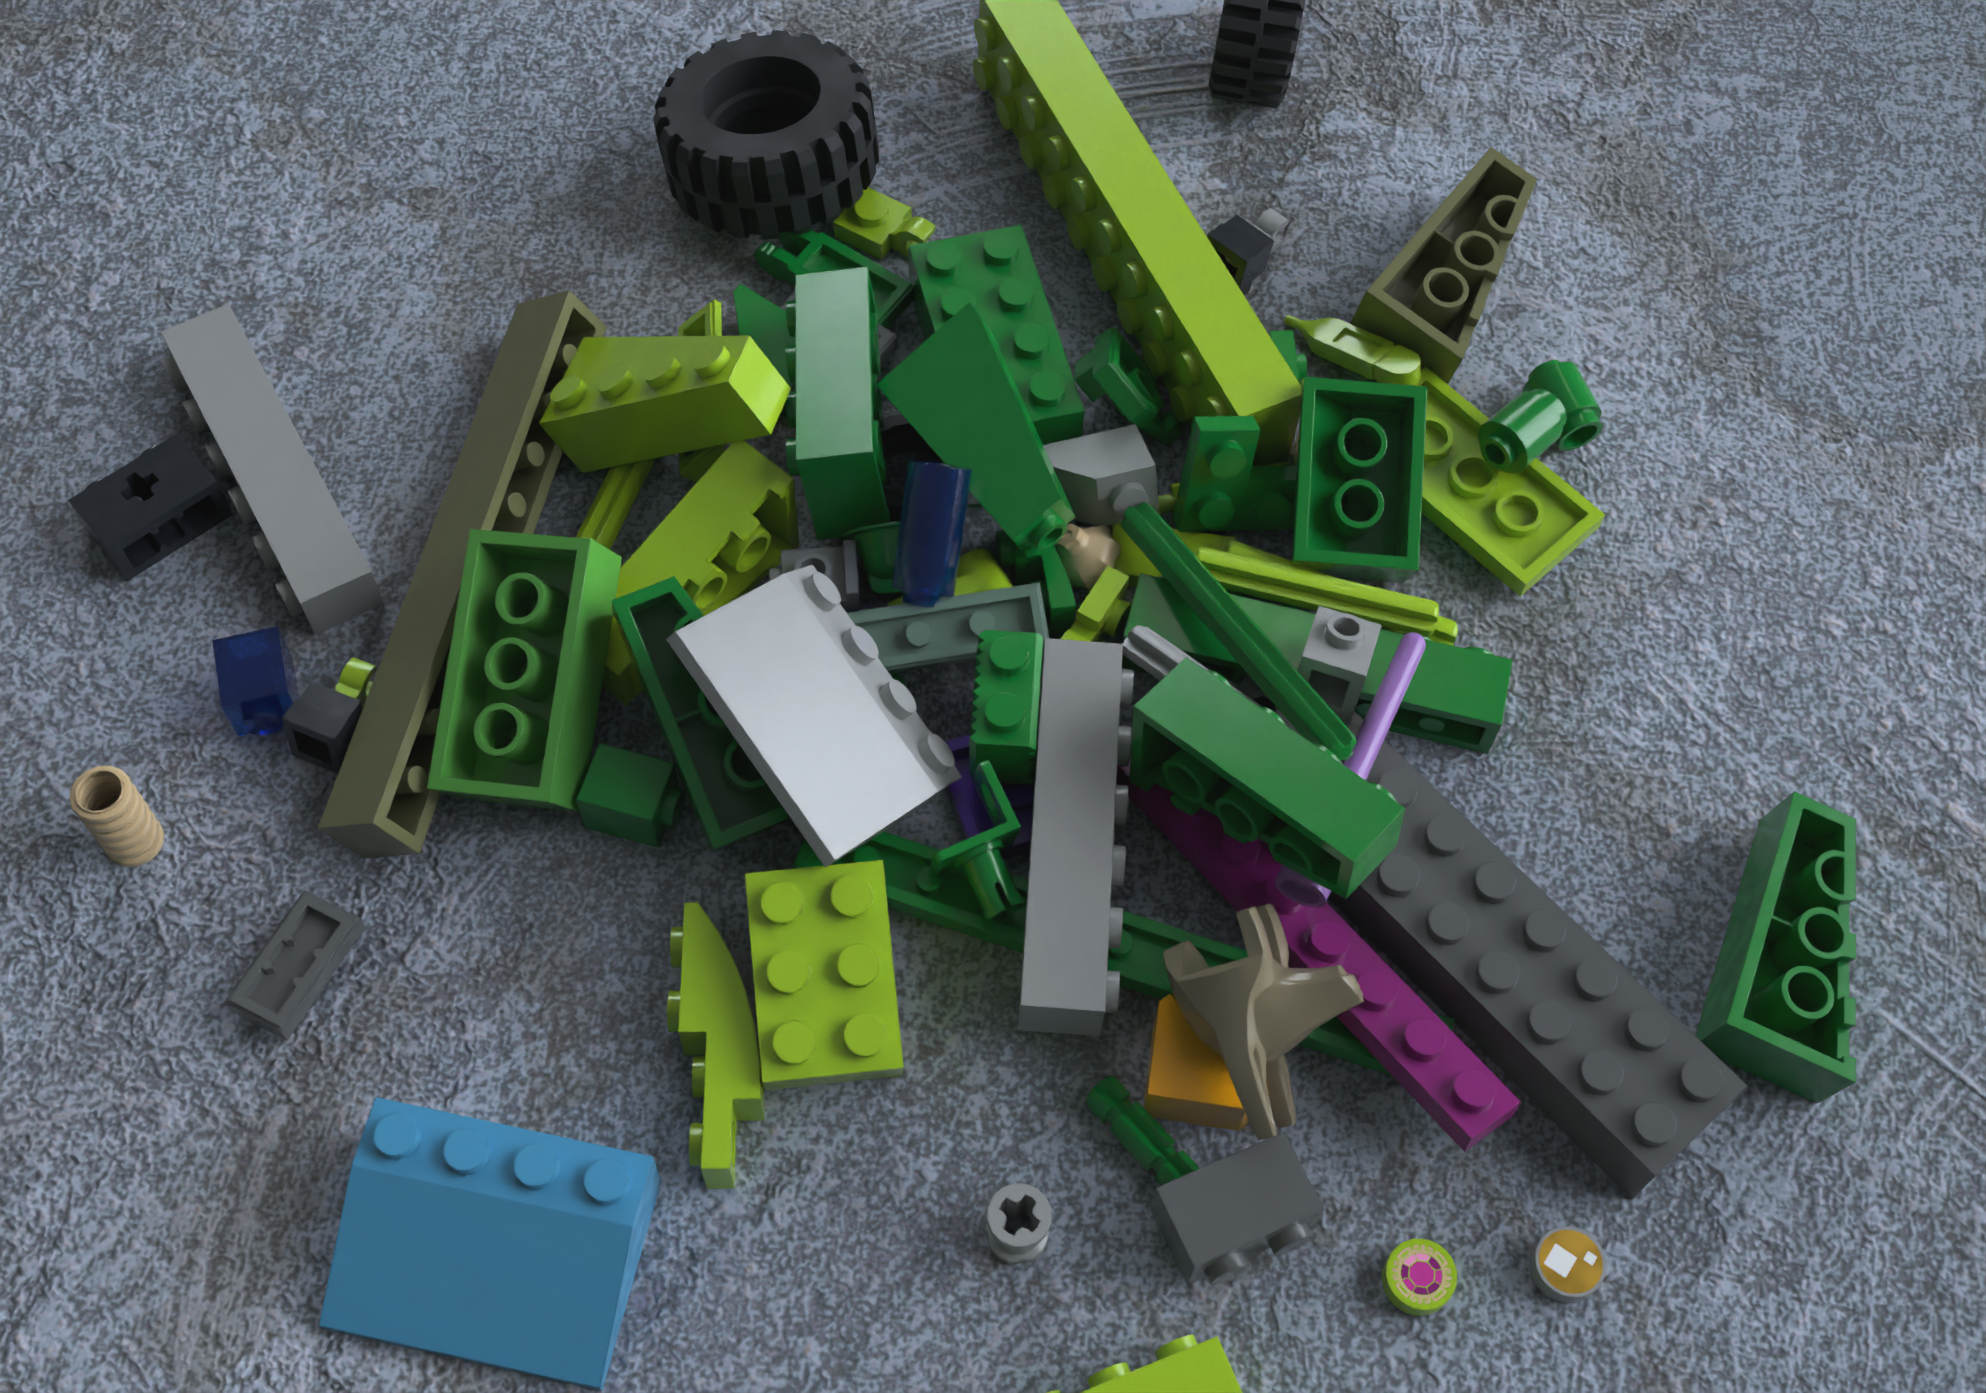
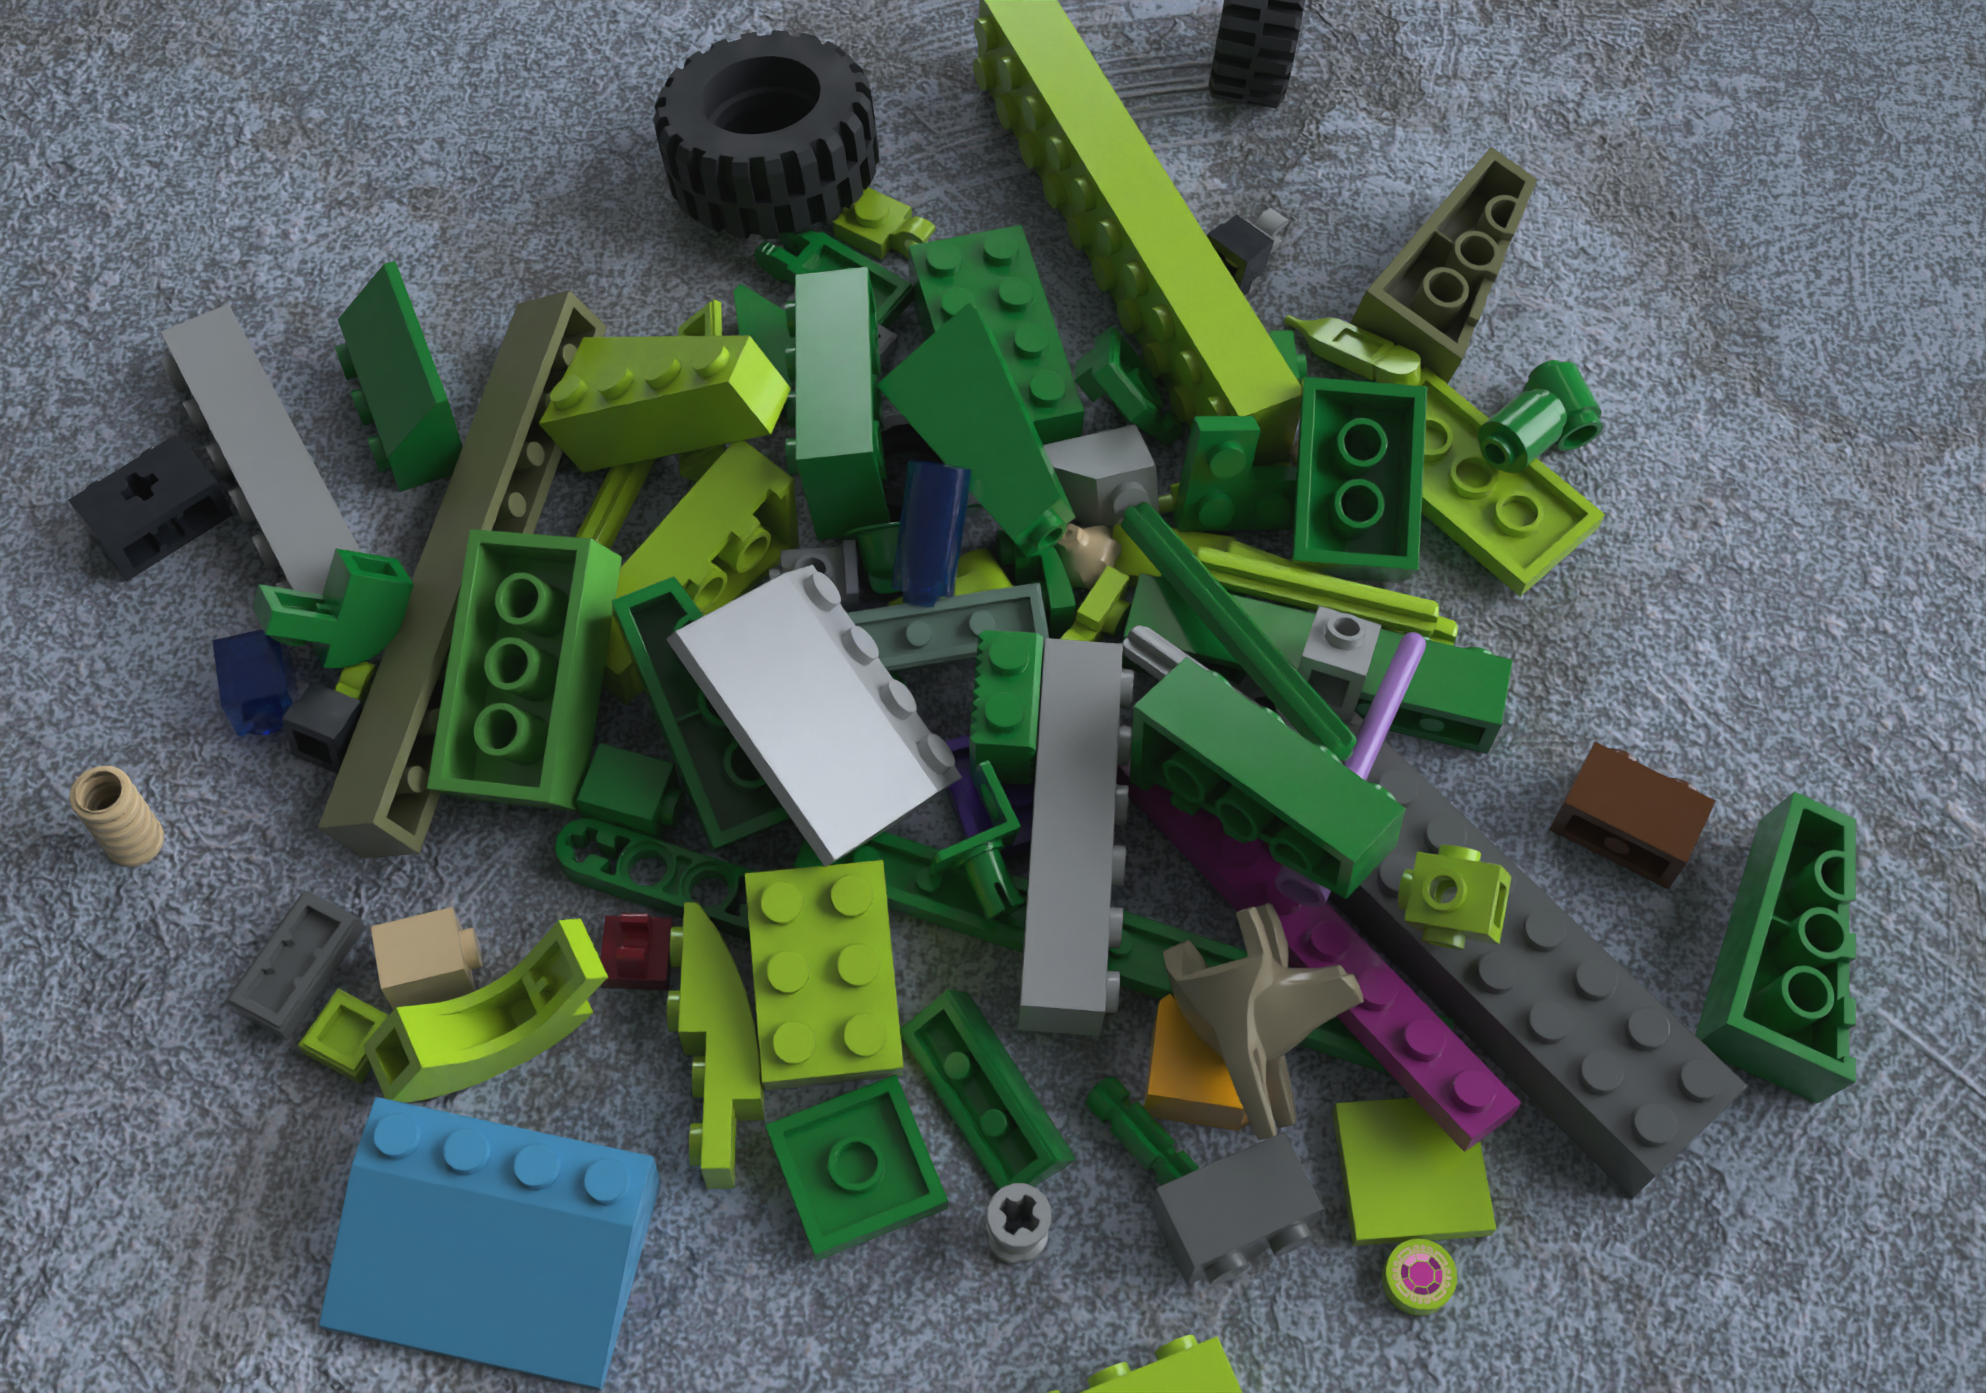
tile [1529,1226,1606,1303] -> none
none -> green brick [252,548,414,668]
none -> lime tile [298,988,389,1084]
none -> green slope [334,261,463,492]
none -> lime arch [363,918,608,1103]
none -> tan brick [370,907,483,1010]
none -> green beam [555,818,755,941]
none -> dark red tile [600,912,675,991]
none -> green plate [765,1074,948,1262]
none -> green slope [900,990,1076,1191]
none -> lime tile [1332,1098,1497,1246]
none -> lime brick [1398,845,1512,950]
none -> reddish brown brick [1549,742,1716,889]

